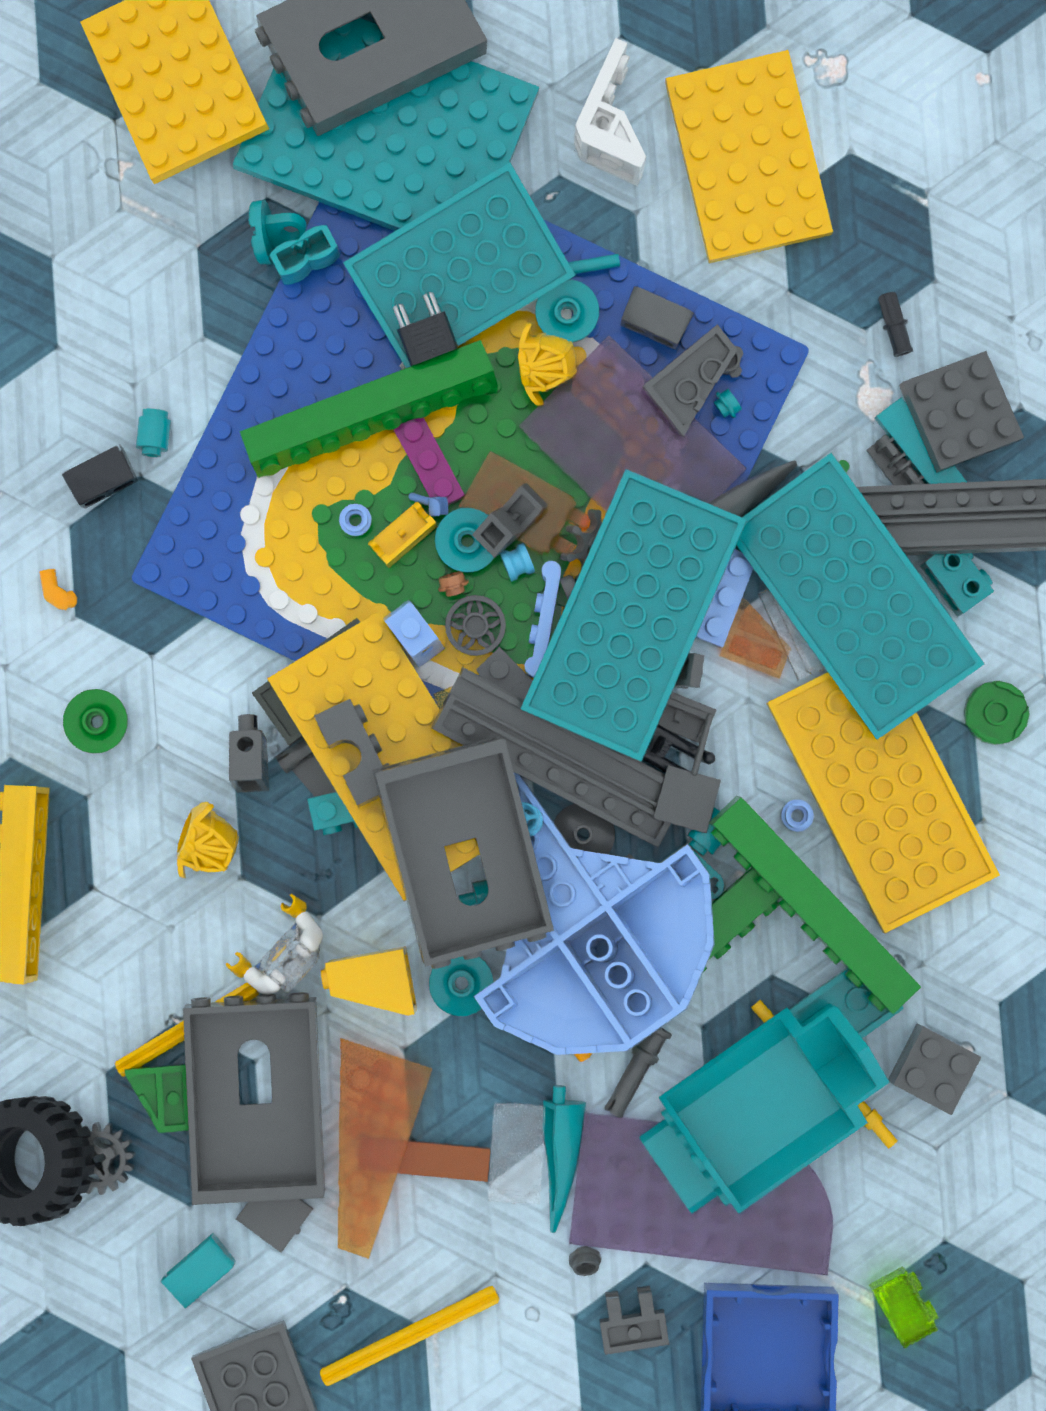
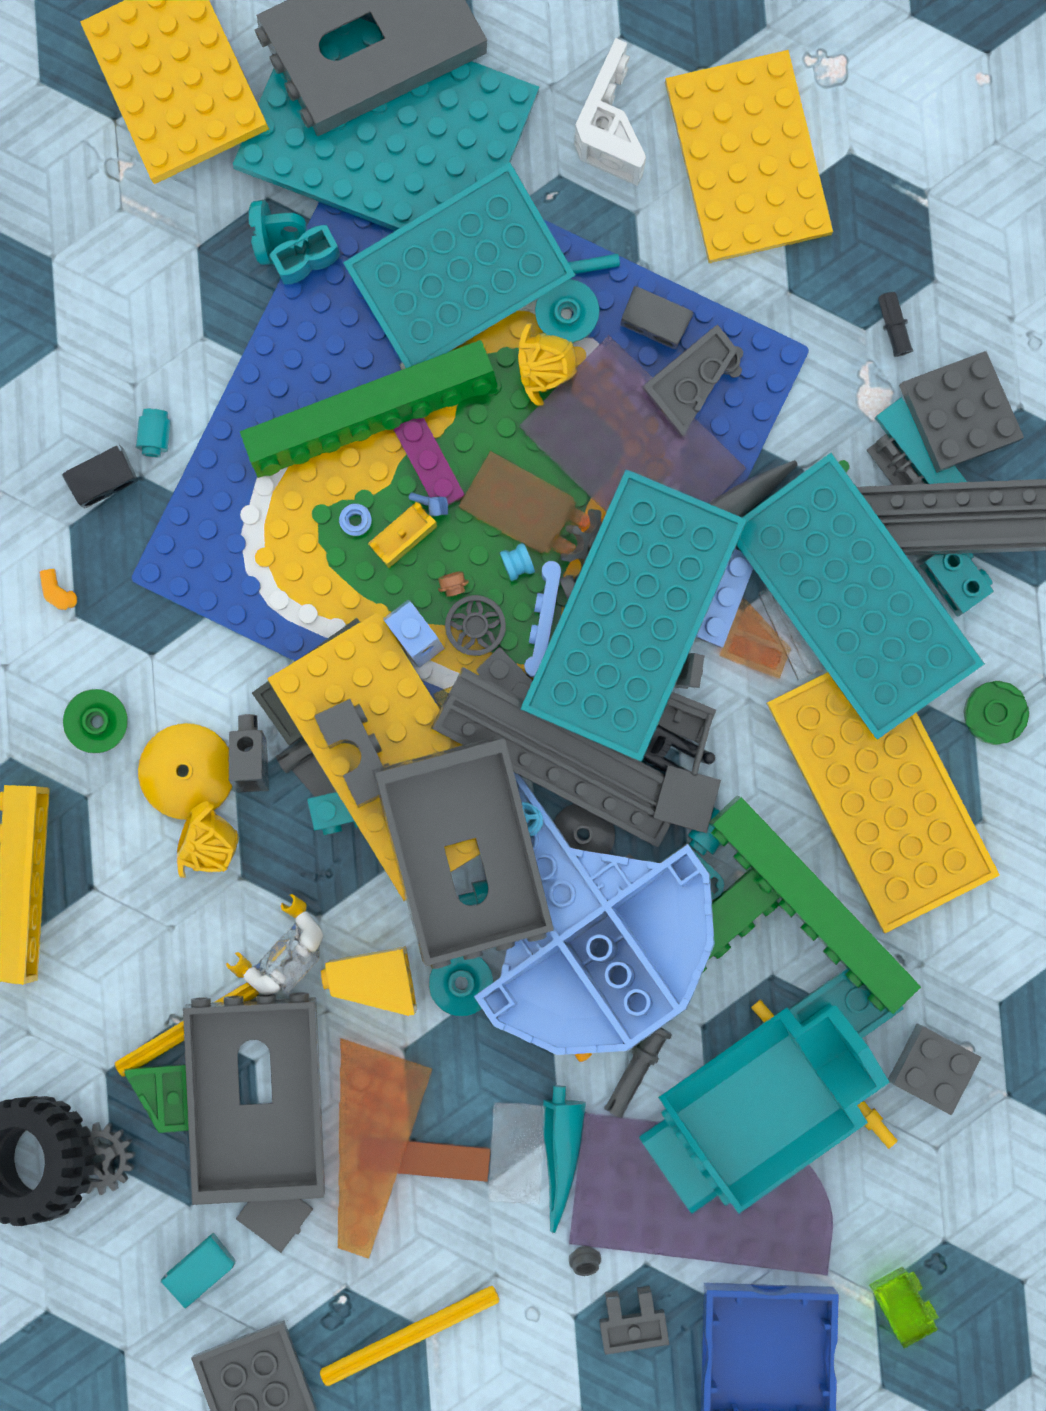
black piece [393,292,459,366] -> none
teal dish [435,508,494,572] -> none
dark grey slope [472,483,549,558] -> none
teal plate [714,388,742,418] -> none
light blue plate [781,800,814,832] -> none
none -> yellow dish [138,723,232,820]

